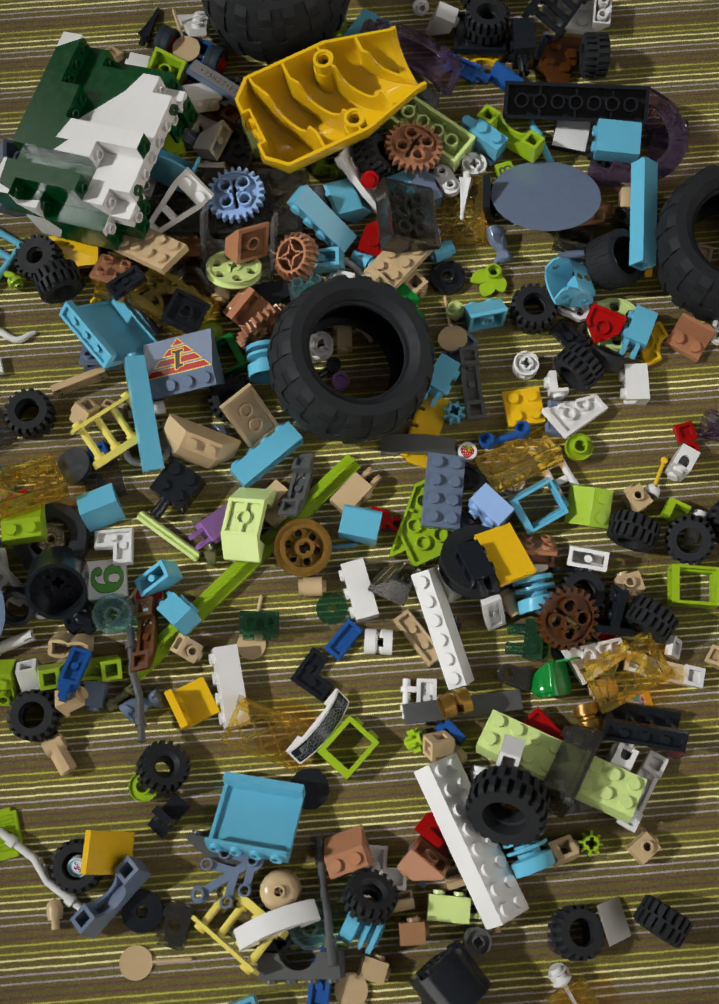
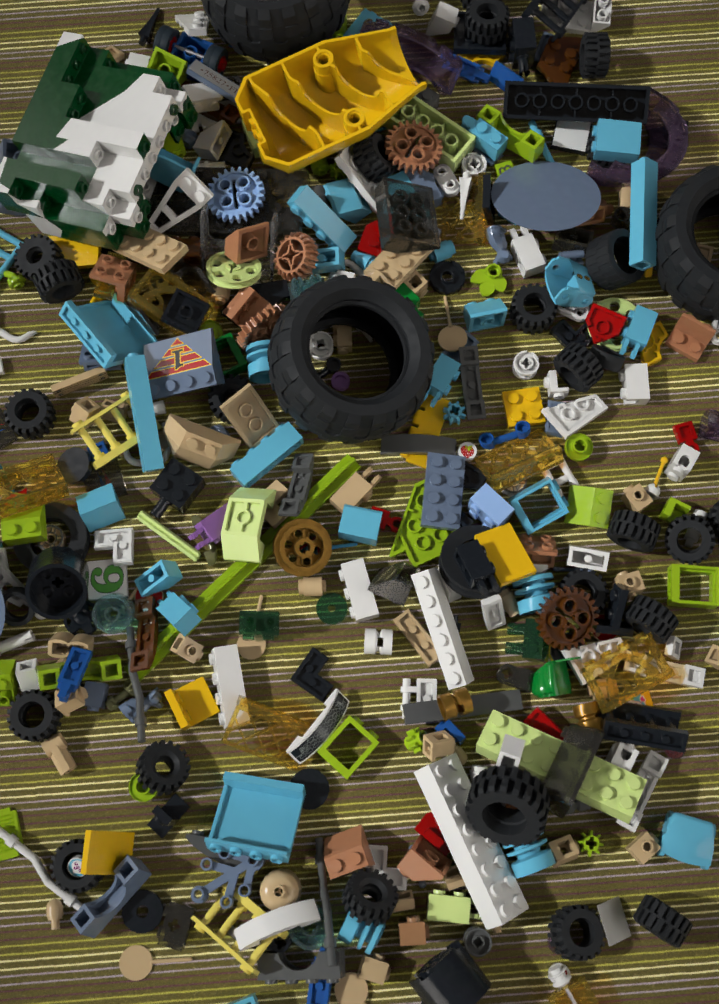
black plate [104,265,147,301] -> none
tan piece [172,9,200,62] -> none
blue tile [324,618,364,662] -> none
red plate [361,170,379,189] -> none
yellowish green plate [446,301,464,321] -> none
none -> white hinge [509,226,547,279]
none -> medium azure piece [656,811,716,870]

